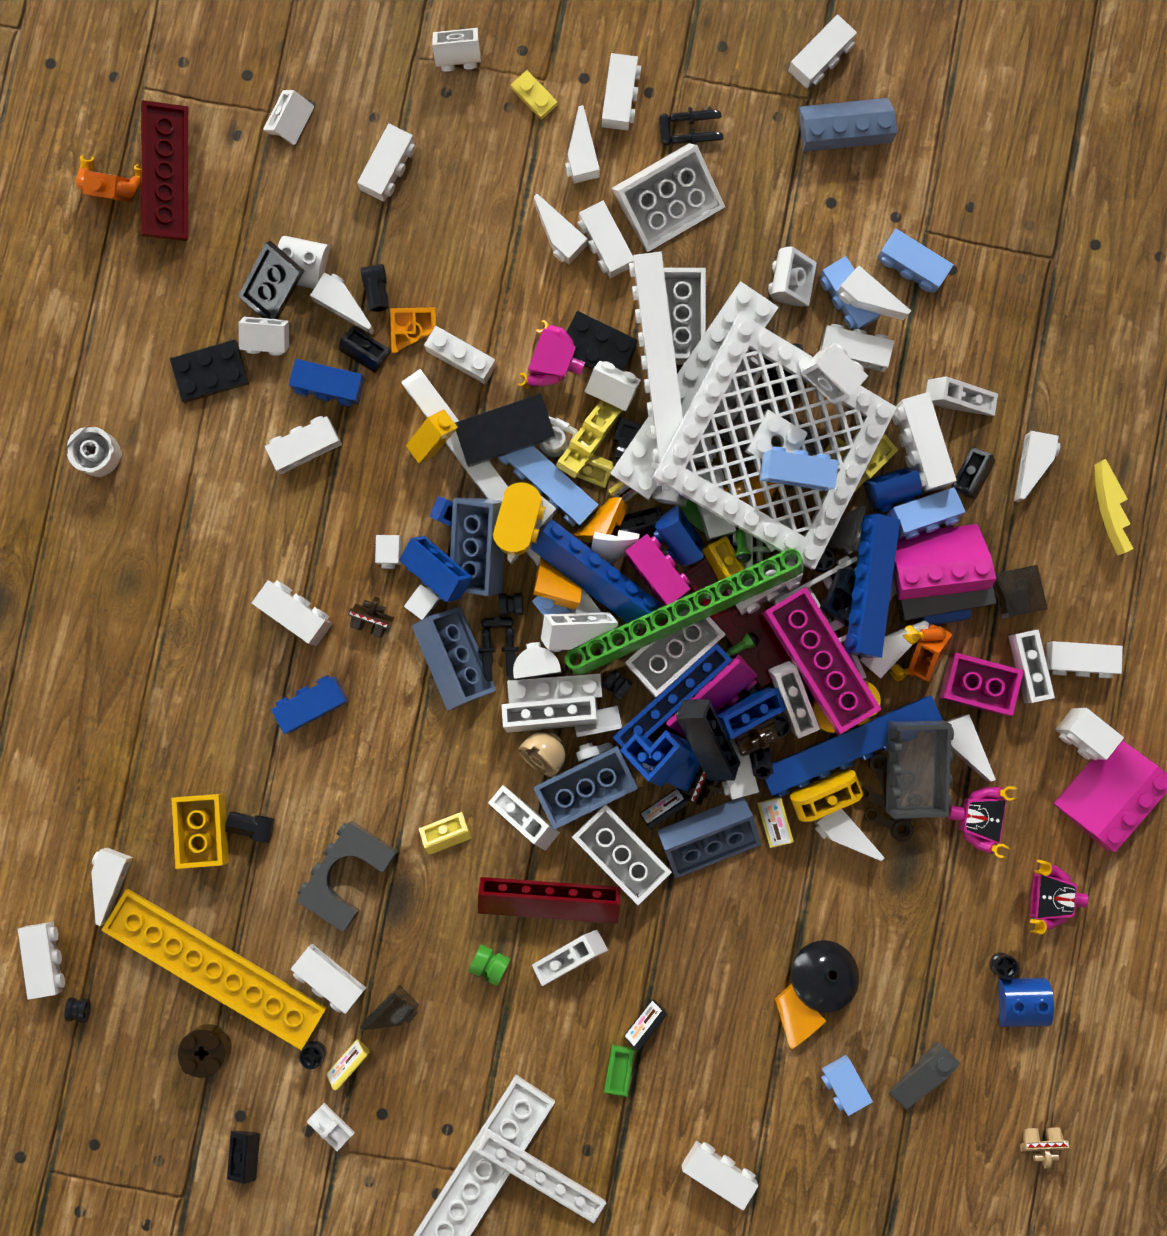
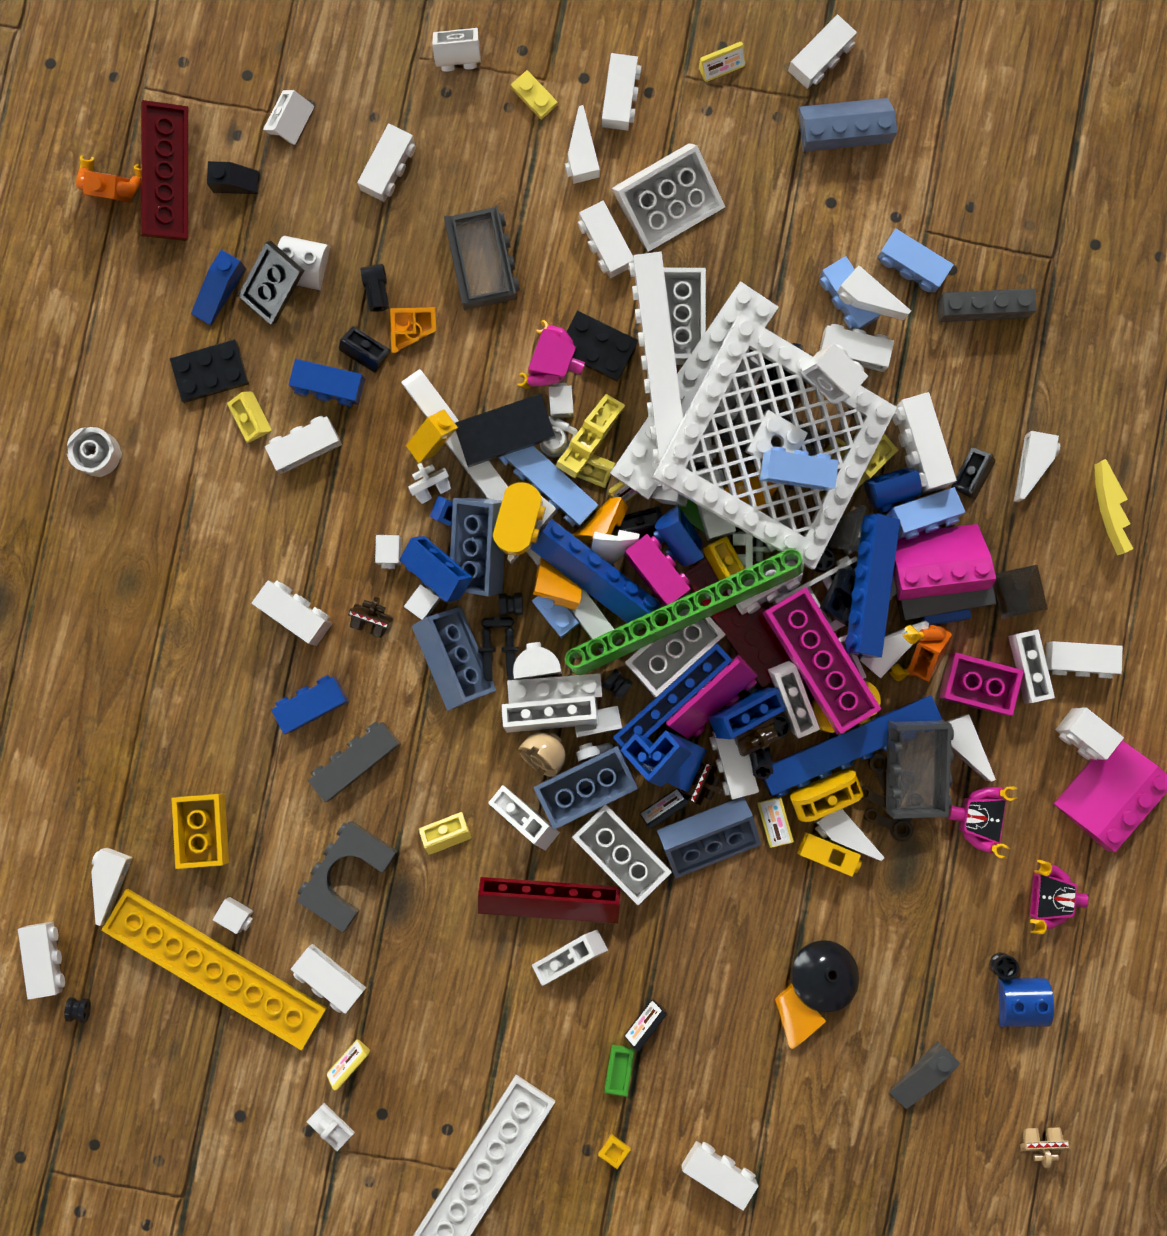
dark brown brick [178,1024,232,1078] -> none
black piece [225,812,275,843] -> none
black slope [227,1131,260,1184] -> none
white brick [238,317,289,355] -> none
black wheel [299,1041,327,1069] -> none
white slope [310,272,374,335] -> none
clear smoke slope [360,985,419,1030] -> none
white brick [424,326,497,385] -> none
bright green wheel [468,944,511,986] -> none
white tile [474,1128,606,1224] -> none
white slope [534,194,587,265] -> none
white slope [541,612,618,652] -> none
white brick [585,361,641,411] -> none
black plate [613,418,642,461] -> none
black piece [659,107,724,145] -> none
black brick [676,699,741,781] -> none
bright green piece [726,633,759,657] -> none
bright green piece [735,529,752,563] -> none
white brick [768,247,817,306] -> none
light blue brick [821,1055,873,1116] -> none
white slope [926,376,998,416] -> none
none -> blue slope [191,250,246,326]
none -> black slope [207,161,259,194]
none -> white brick [213,897,254,934]
none -> light yellow slope [227,391,272,443]
none -> dark grey brick [308,722,401,802]
none -> white hips [408,463,451,504]
none -> window [444,206,520,310]
none -> white brick [549,383,574,418]
none -> yellow tile [598,1134,631,1169]
none -> slope [699,42,746,82]
none -> yellow brick [797,832,862,877]
none -> dark grey brick [937,288,1036,322]

